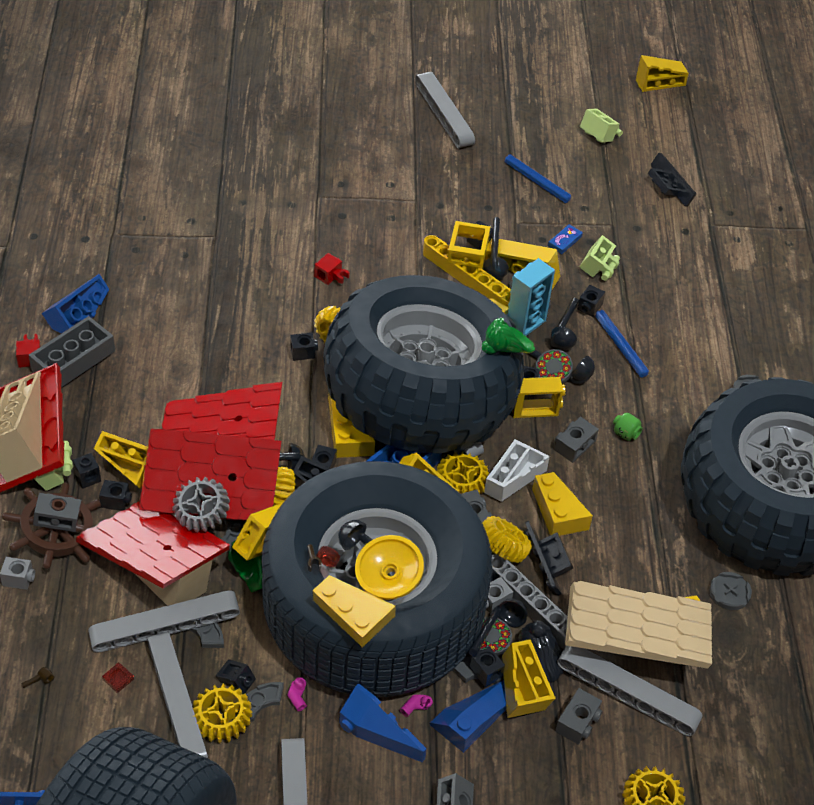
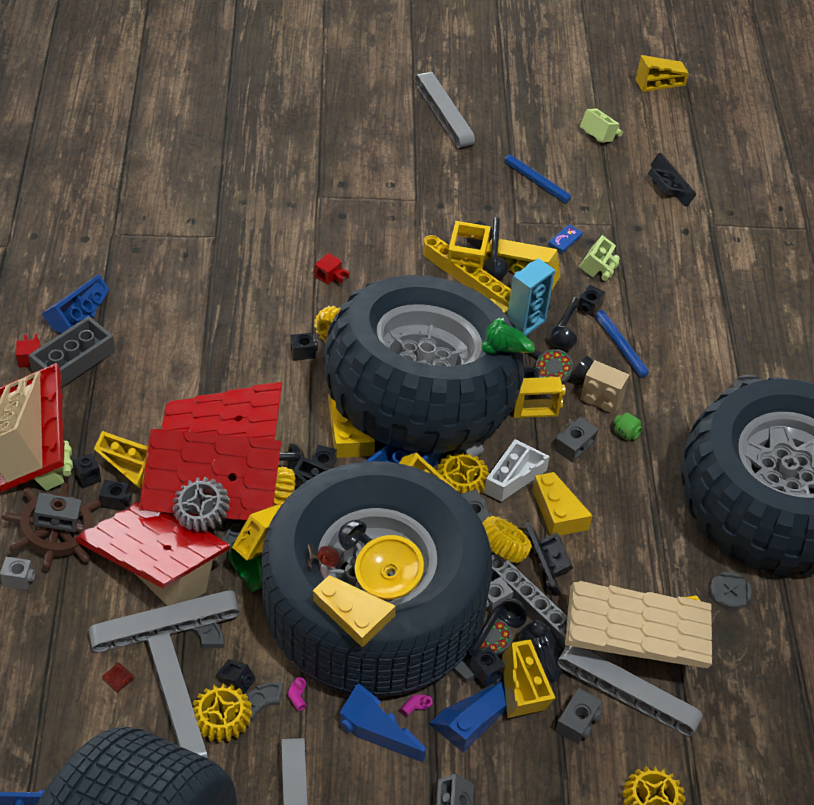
dark brown hand [21,667,55,688] -> none
none -> tan brick [580,360,629,414]

